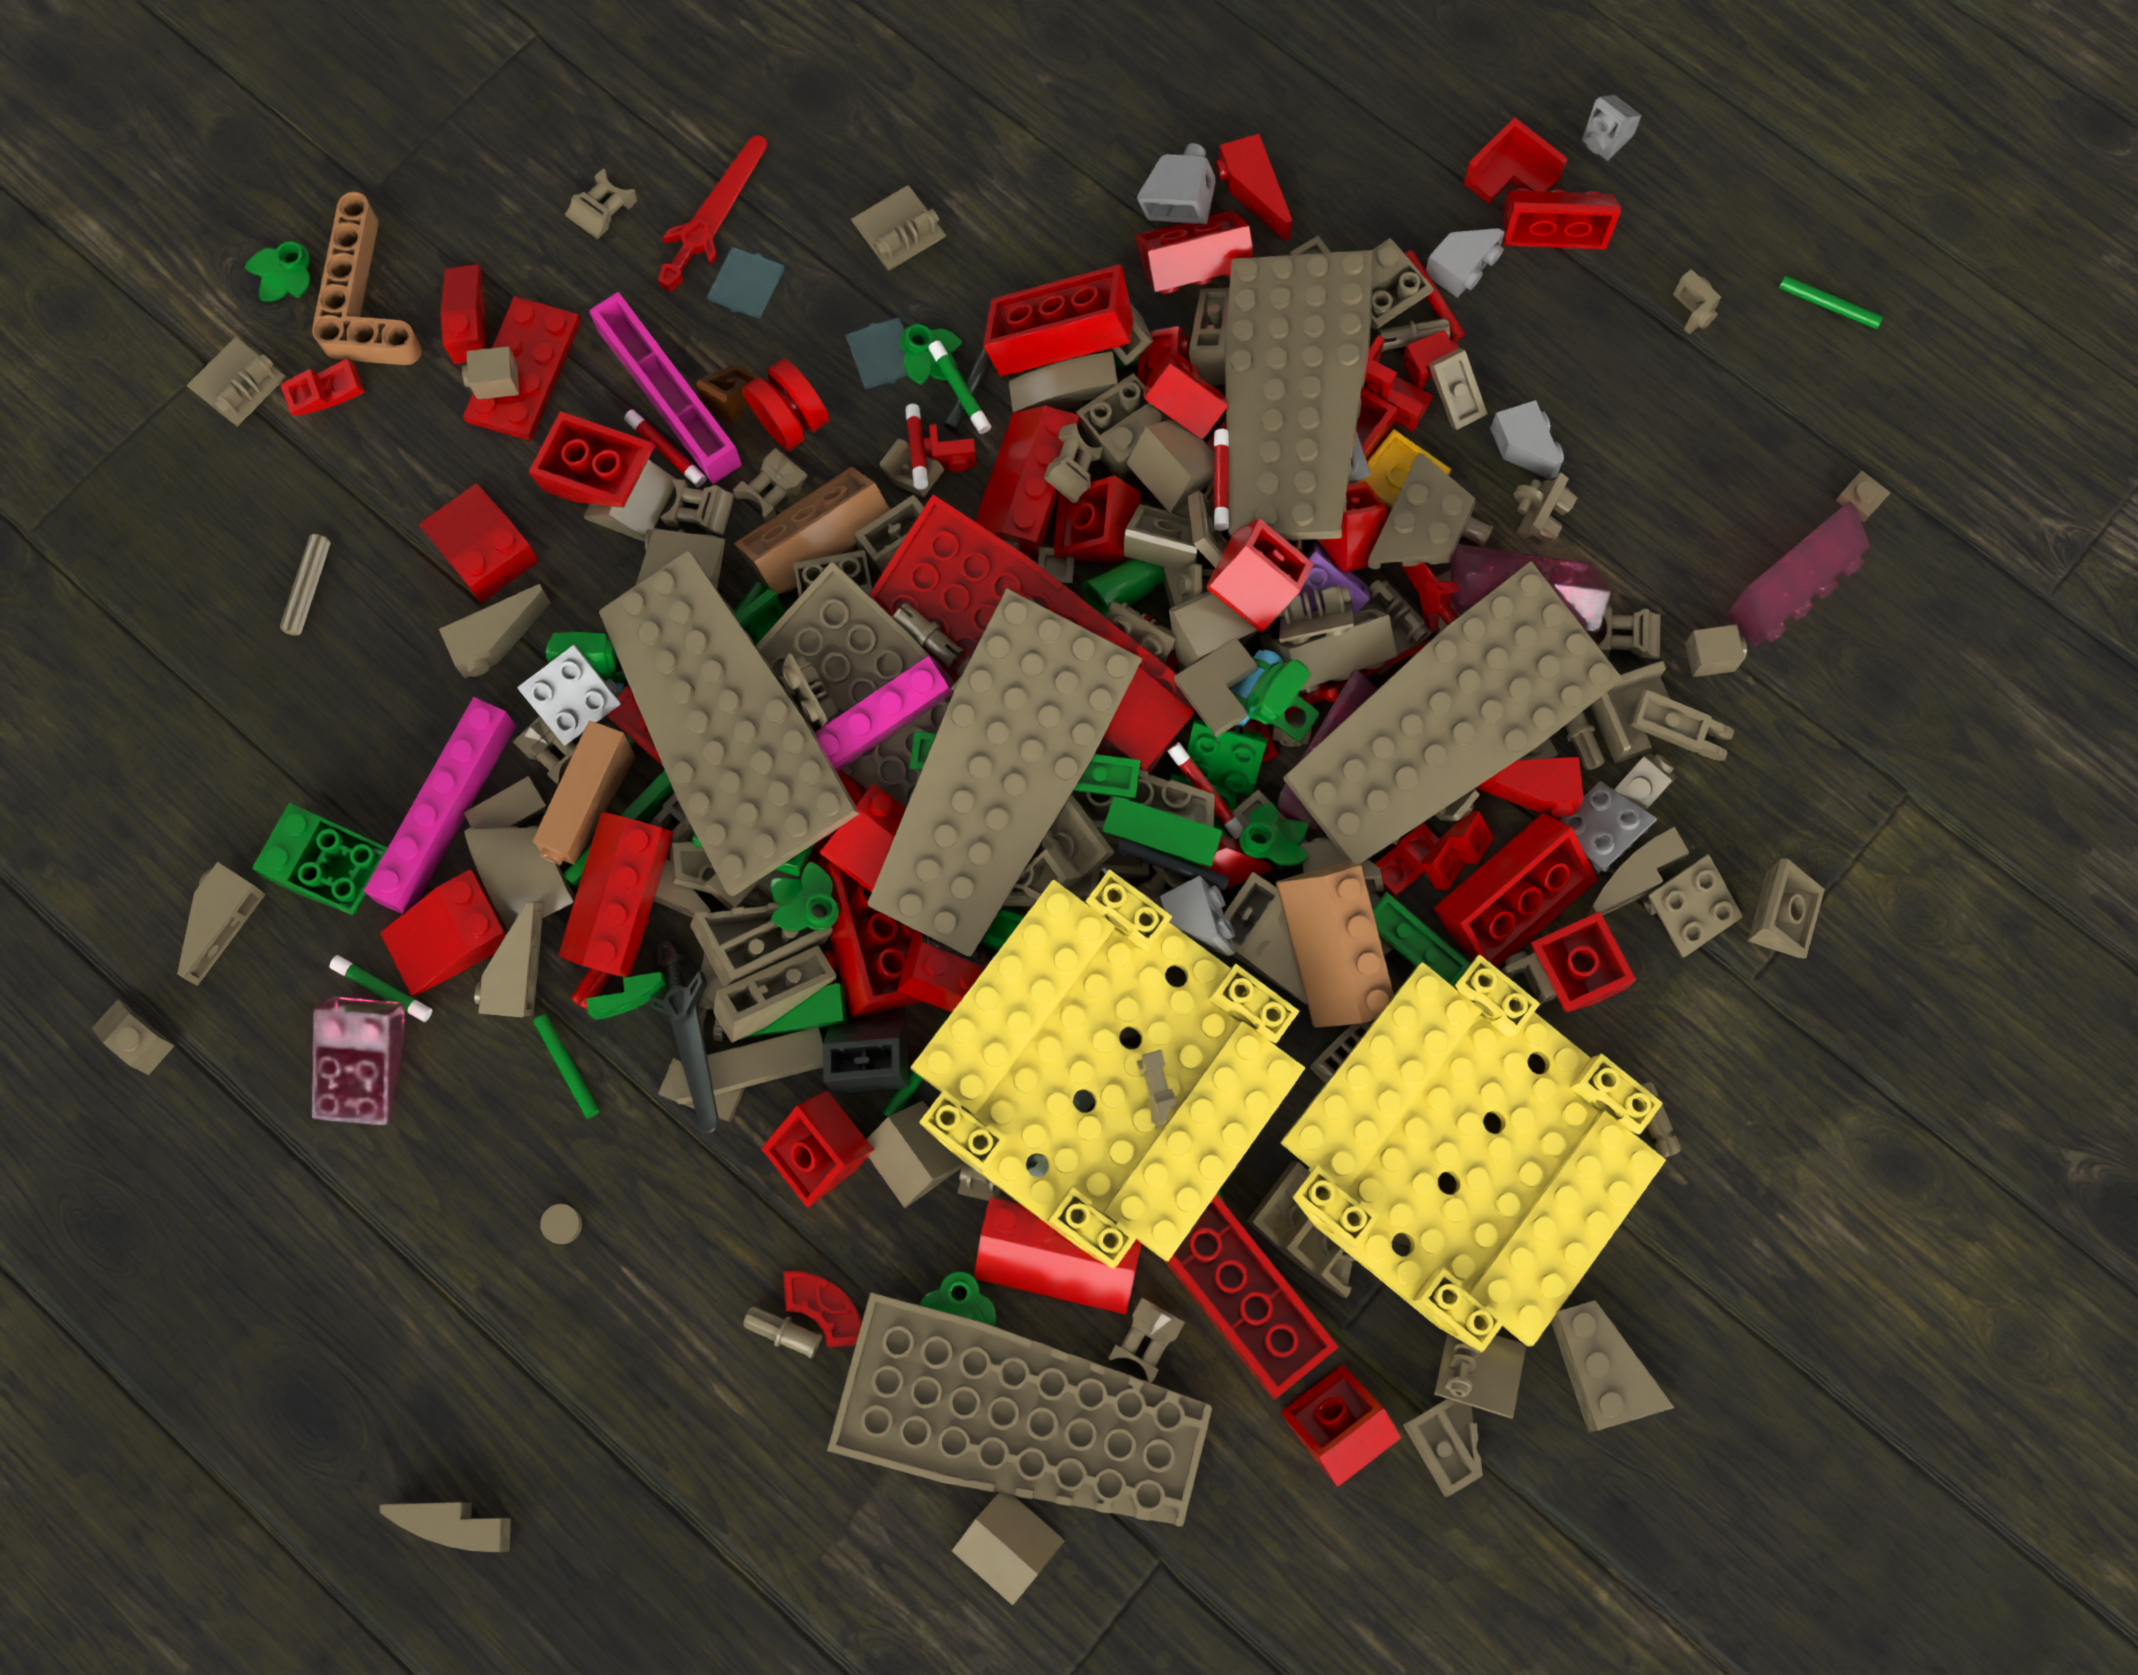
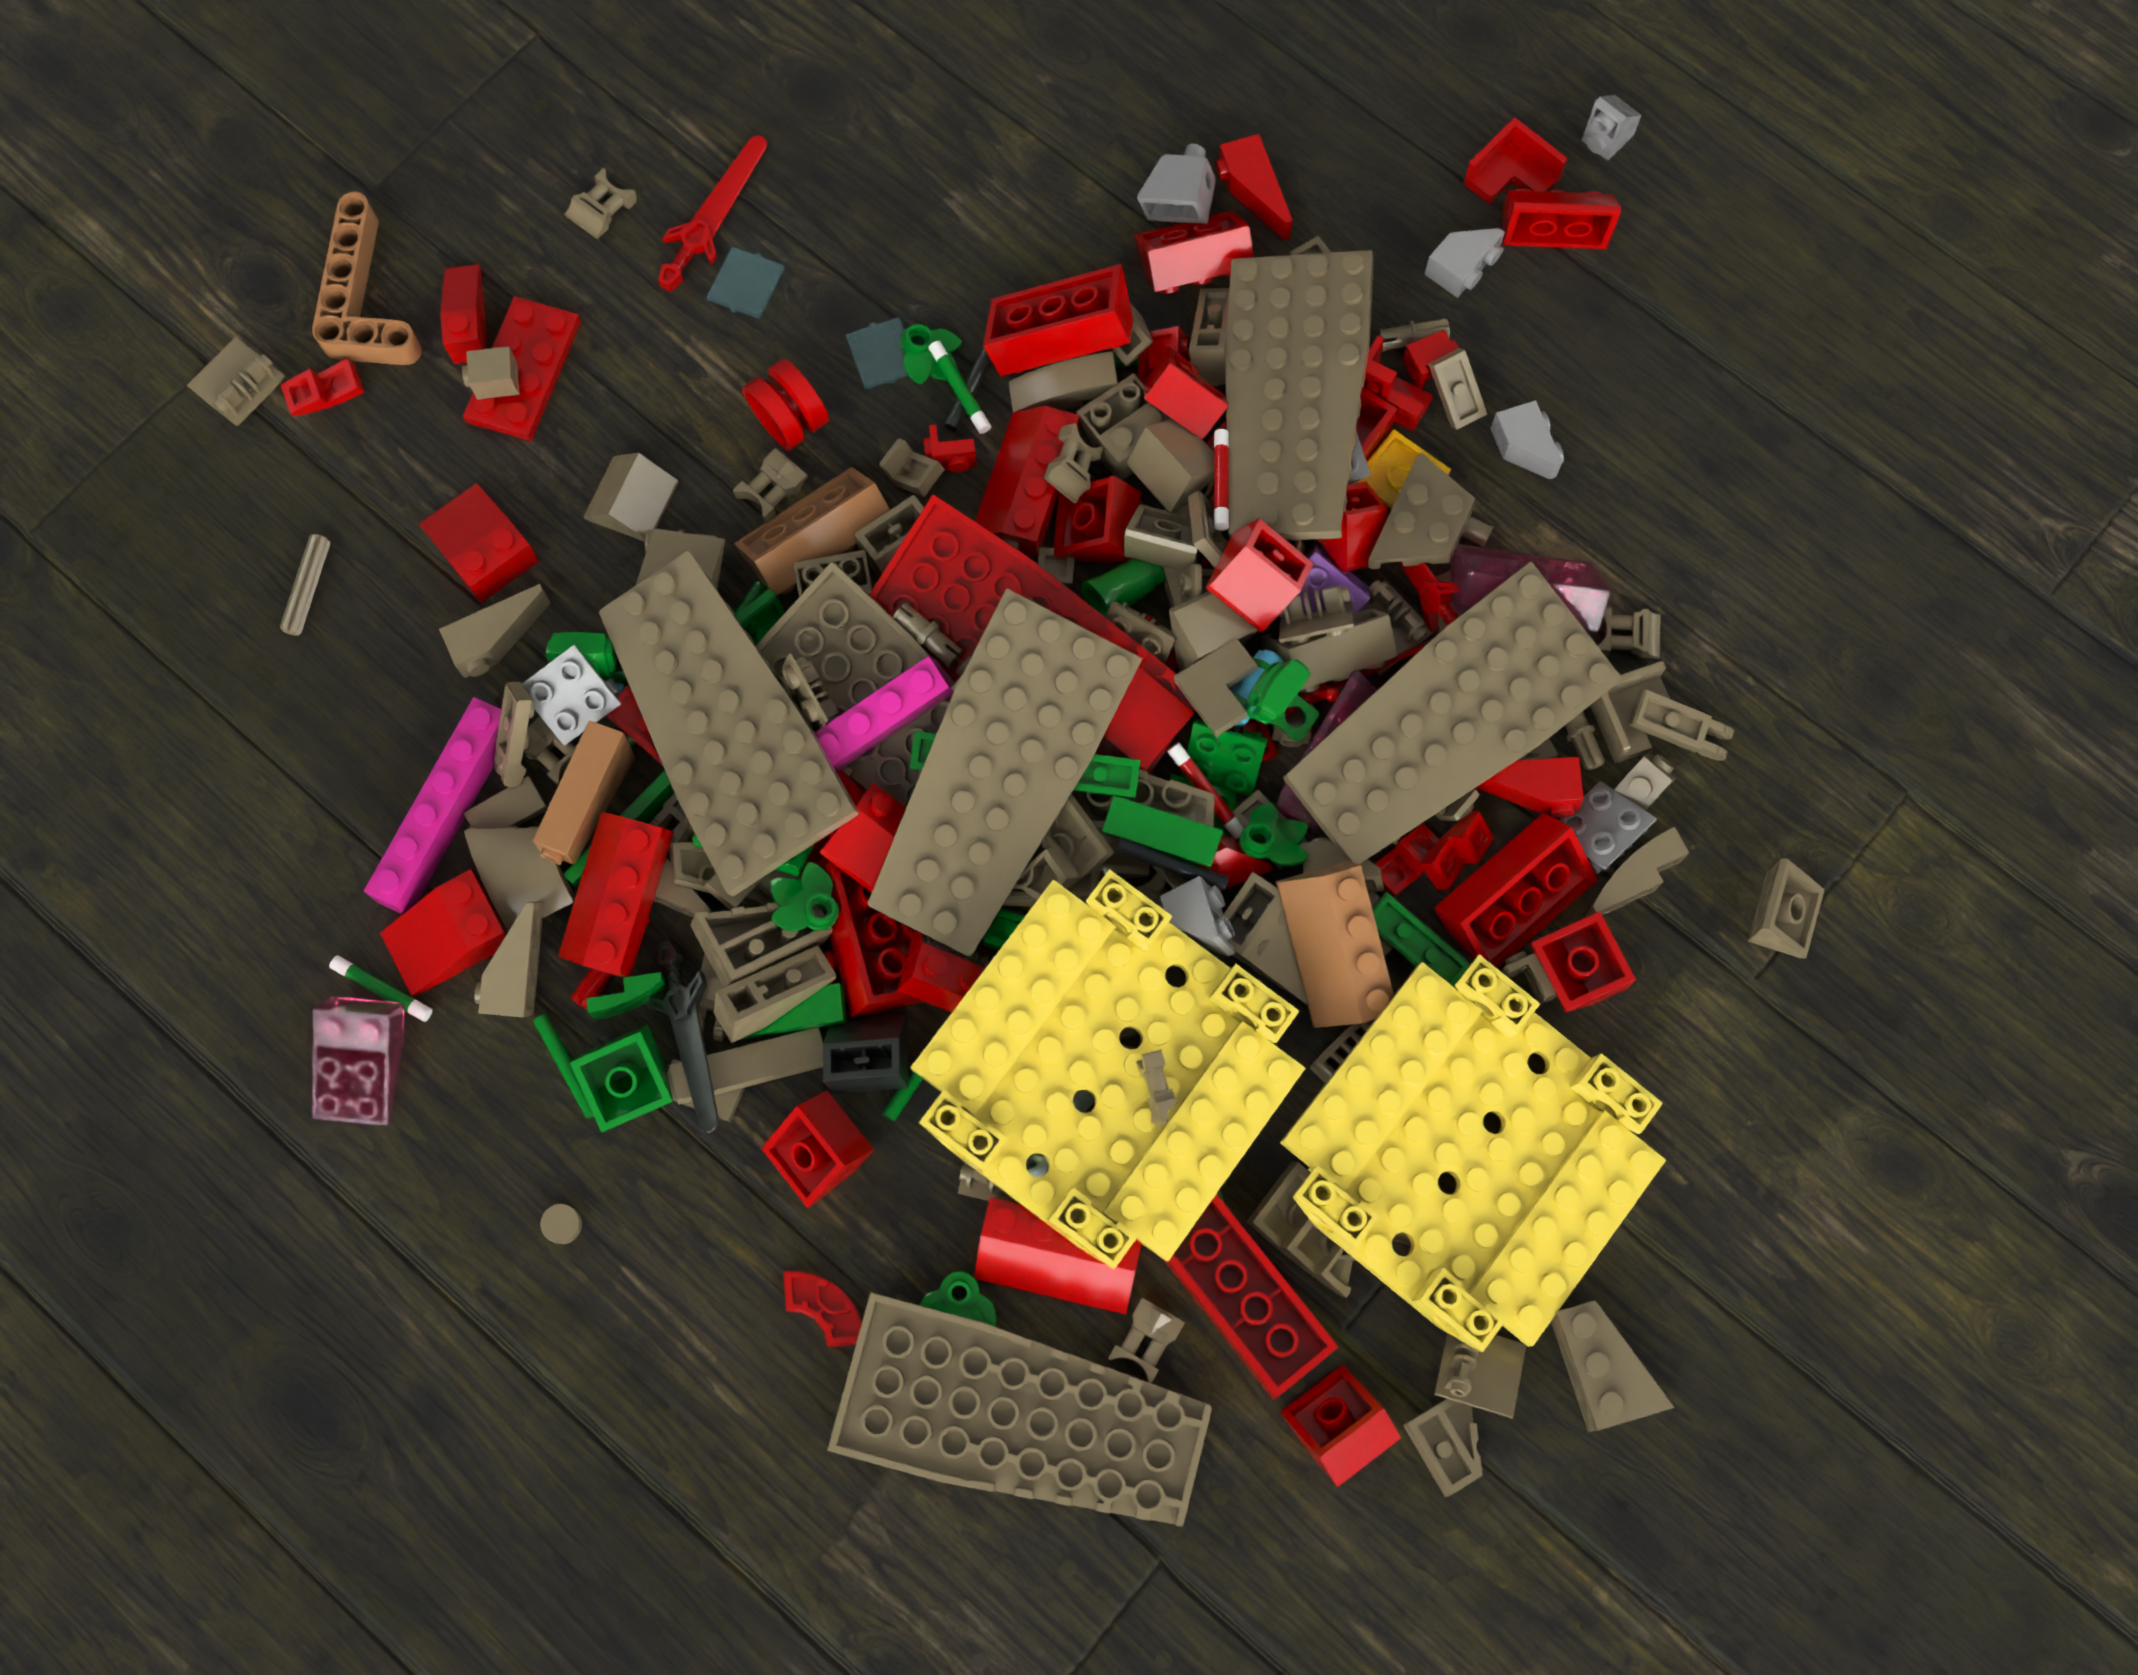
dark tan slope [92,999,175,1075] -> none
dark tan slope [177,862,266,986] -> none
green plate [245,241,311,301] -> none
green slope [252,803,388,916] -> none
dark tan slope [380,1502,511,1552] -> none
red slope [529,411,655,508] -> none
dark pink brick [589,292,742,484] -> none
red bar [624,409,707,487] -> none
dark tan piece [660,479,735,535] -> none
reddish brown slope [696,364,756,425] -> none
dark tan axle [743,1306,822,1359] -> none
dark tan hinge [851,185,946,271] -> none
dark tan slope [866,1101,965,1209] -> none
red bar [906,404,928,489] -> none
dark tan slope [952,1491,1065,1605] -> none
dark tan slope [1370,238,1434,329] -> none
red bar [1405,250,1465,342] -> none
dark tan hips [1514,472,1578,543] -> none
dark tan axle [1641,1082,1681,1158] -> none
dark tan hinge [1644,854,1743,958] -> none
dark tan bracket [1673,269,1721,334] -> none
dark tan brick [1685,625,1747,677] -> none
clear pink slope [1726,501,1870,648] -> none
green bar [1779,275,1883,330] -> none
dark tan plate [1836,471,1891,522] -> none
none -> dark tan hinge [493,682,535,789]
none -> green slope [569,1024,673,1133]

